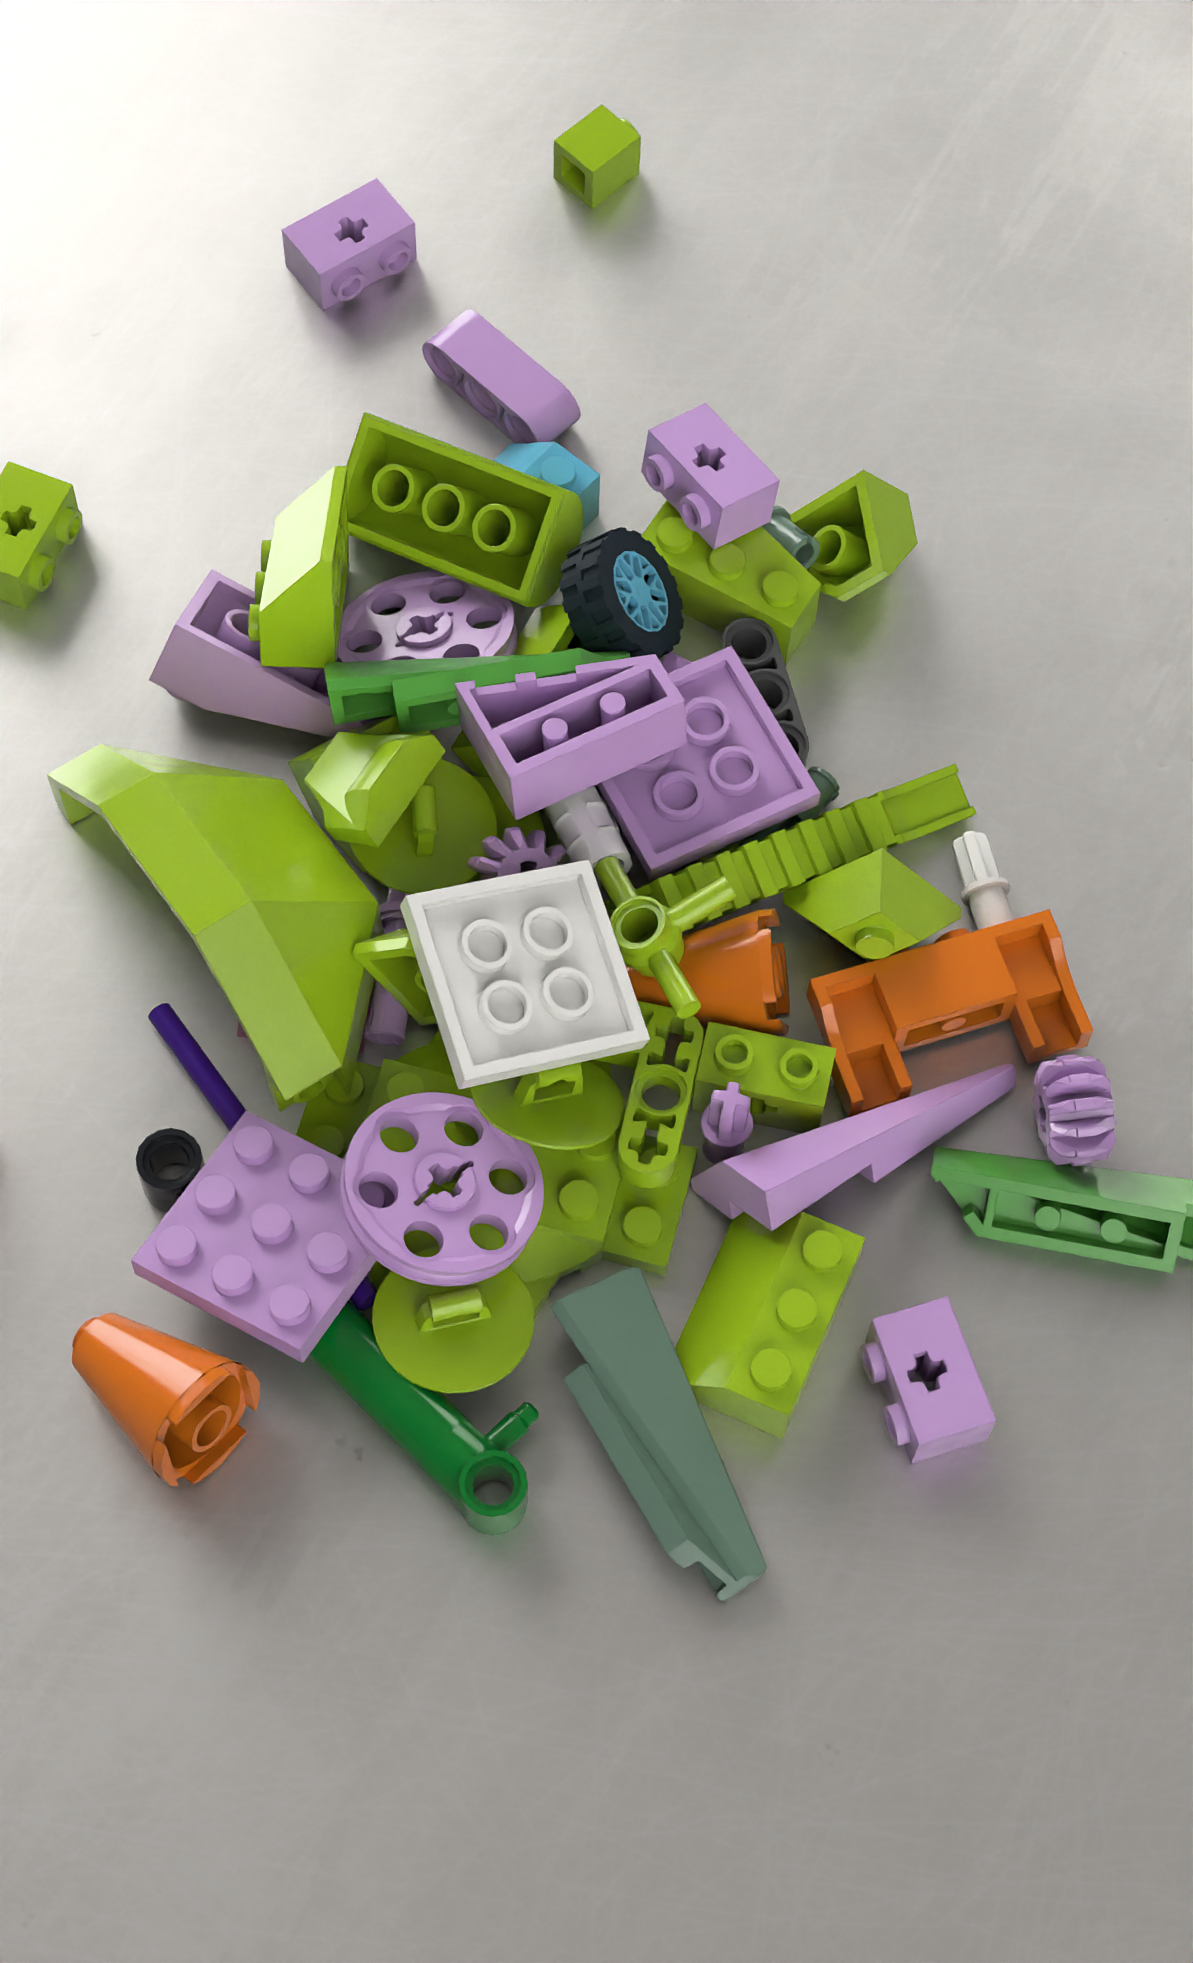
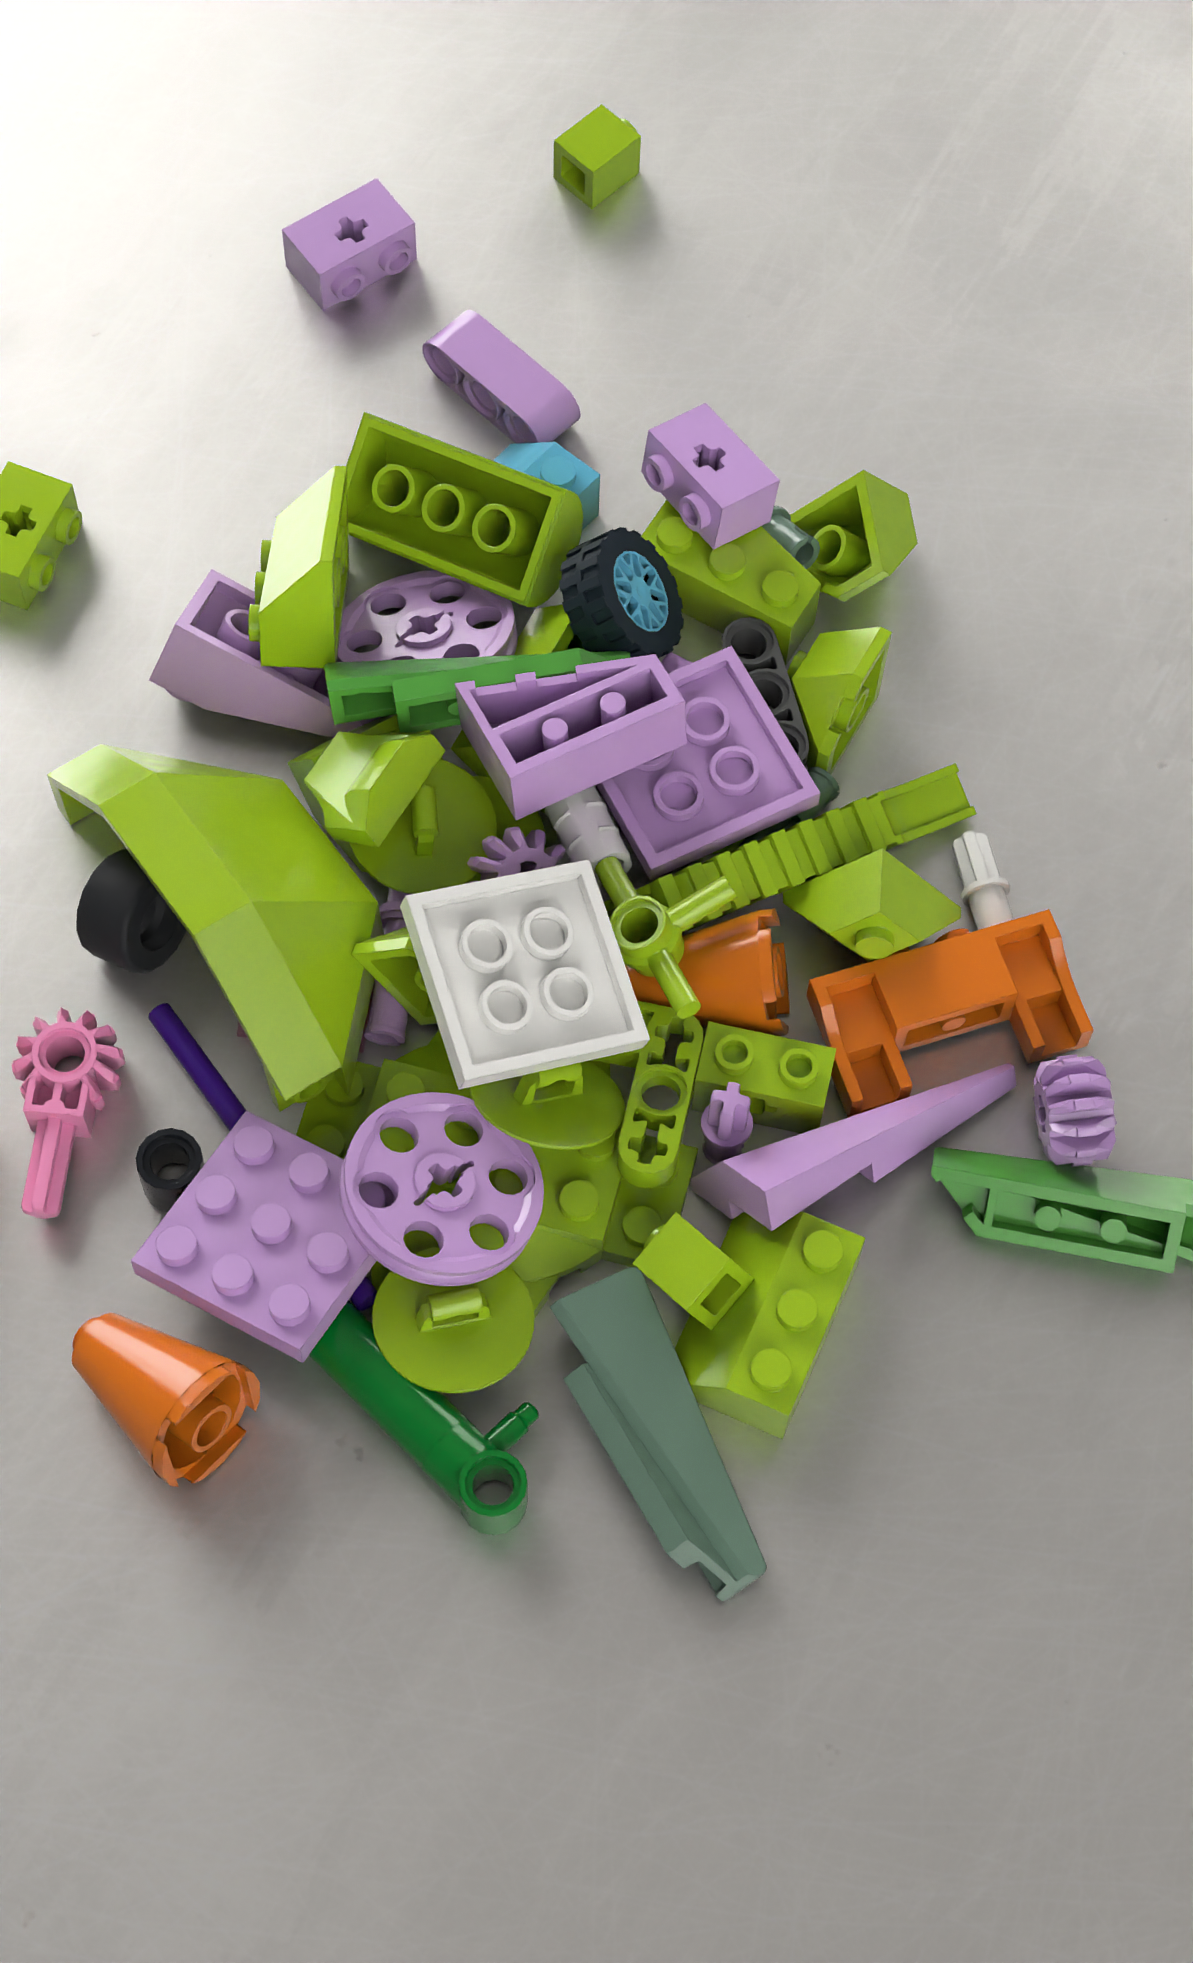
lavender brick [860,1296,996,1464] -> none
none -> bright pink gear [12,1007,125,1219]
none -> black tyre [76,849,187,973]
none -> lime brick [632,1212,755,1330]
none -> lime slope [787,627,892,774]

